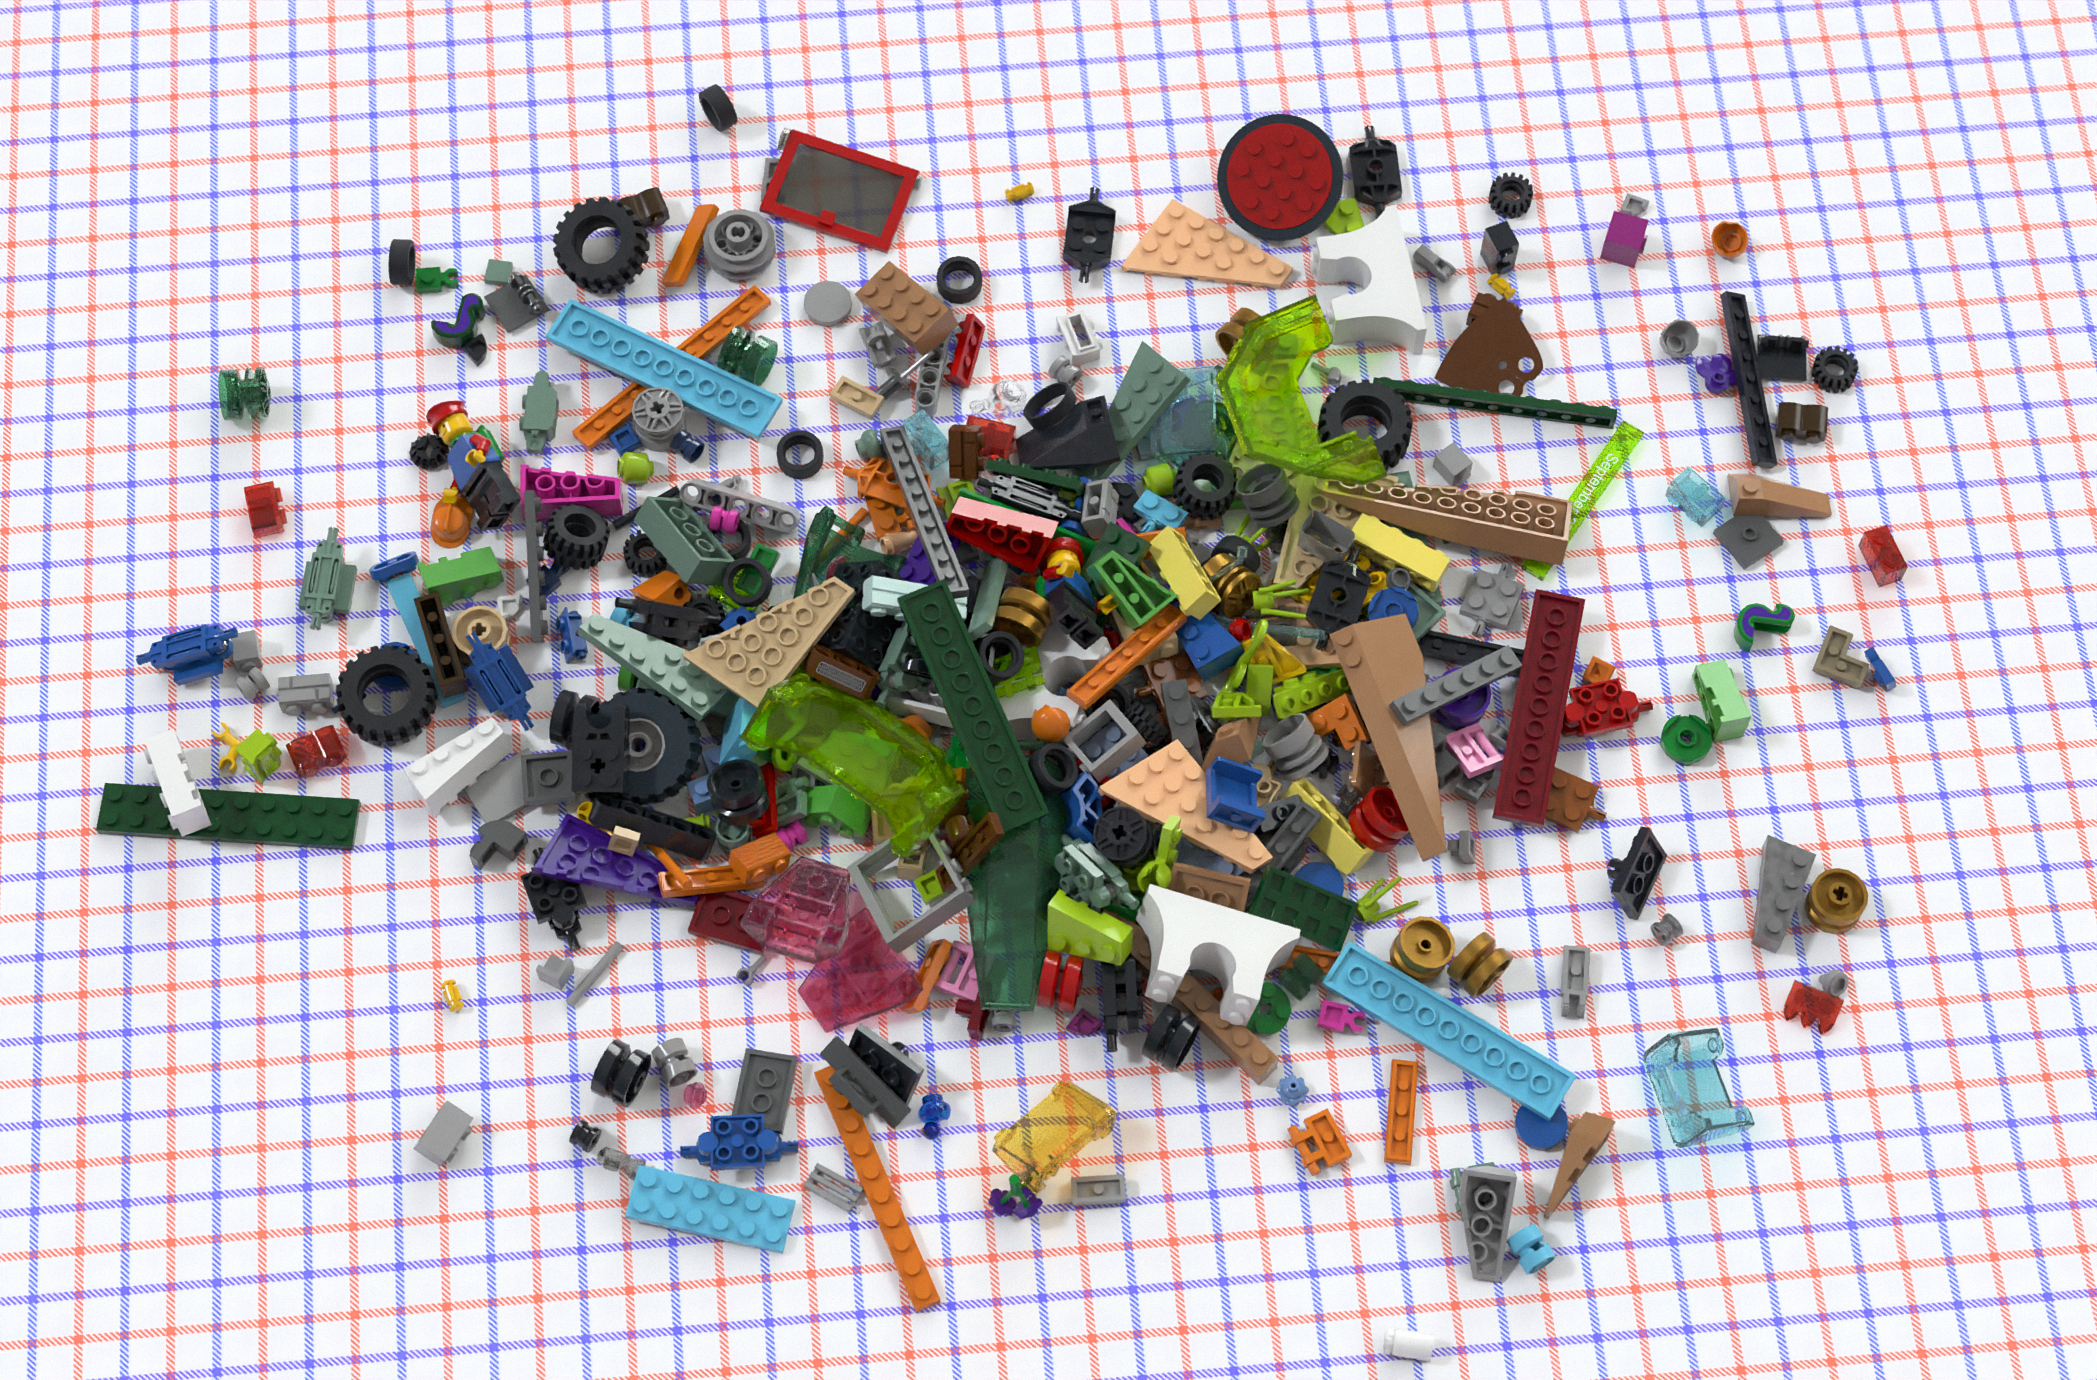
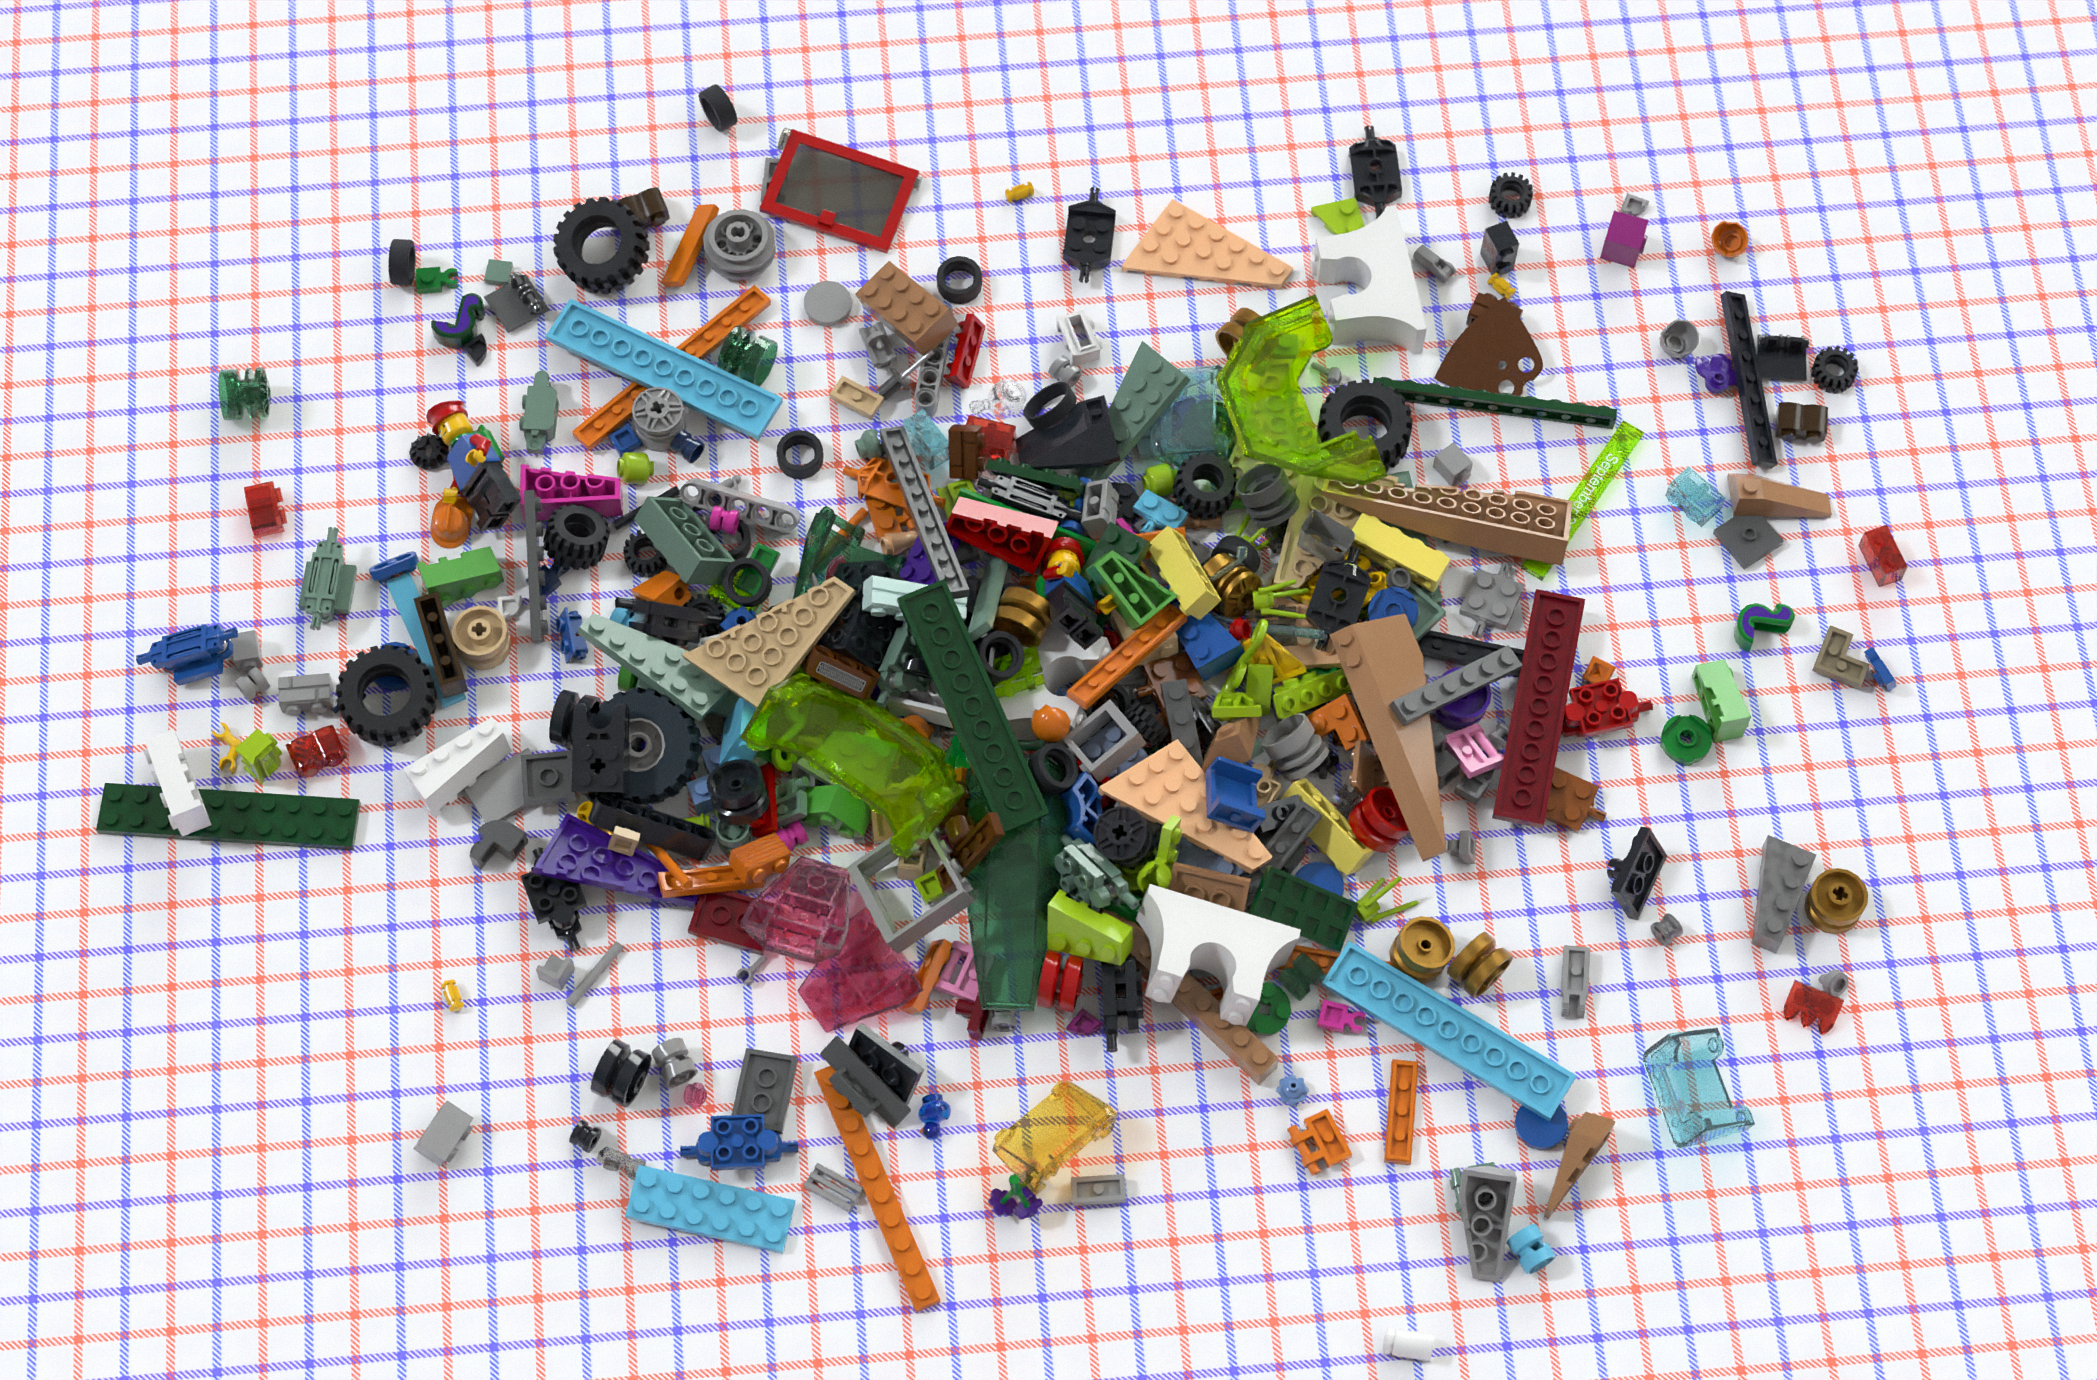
blue piece [463,631,534,731] -> none
black wheel [1141,1004,1202,1072] -> none
red wheel [1217,114,1344,241] -> none

